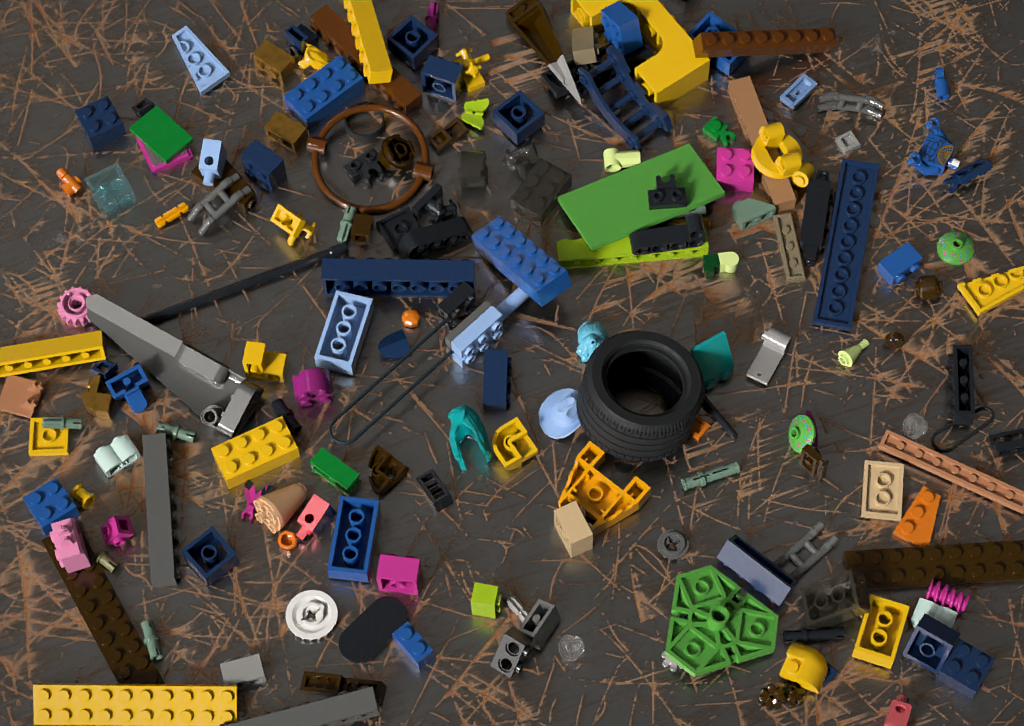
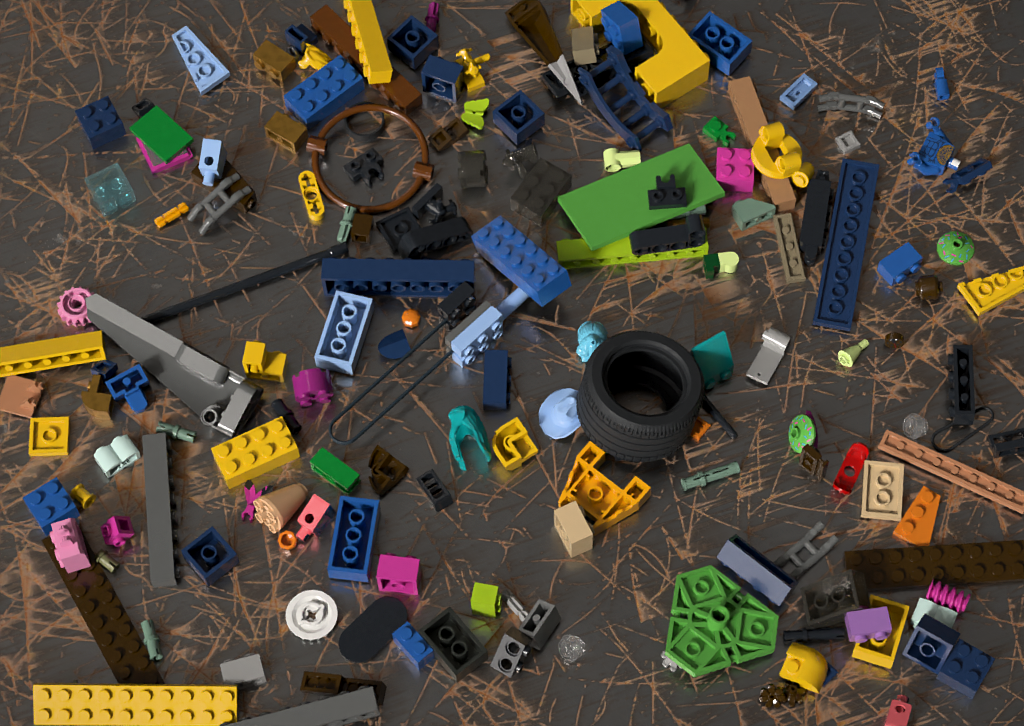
sand green axle [42,415,82,431] -> none
orange plate [56,167,83,197] -> none
dark blue brick [241,139,287,193] -> none
yellow piece [270,204,316,246] -> none
dark brown cone [379,134,416,171] -> none
dark grey gear [657,529,689,560] -> none
reddish brown brick [693,28,837,58] -> none
none -> yellow beam [298,171,325,221]
none -> pearl dark grey brick [418,607,489,683]
none -> red piece [833,442,869,495]
none -> medium lavender brick [845,606,892,643]

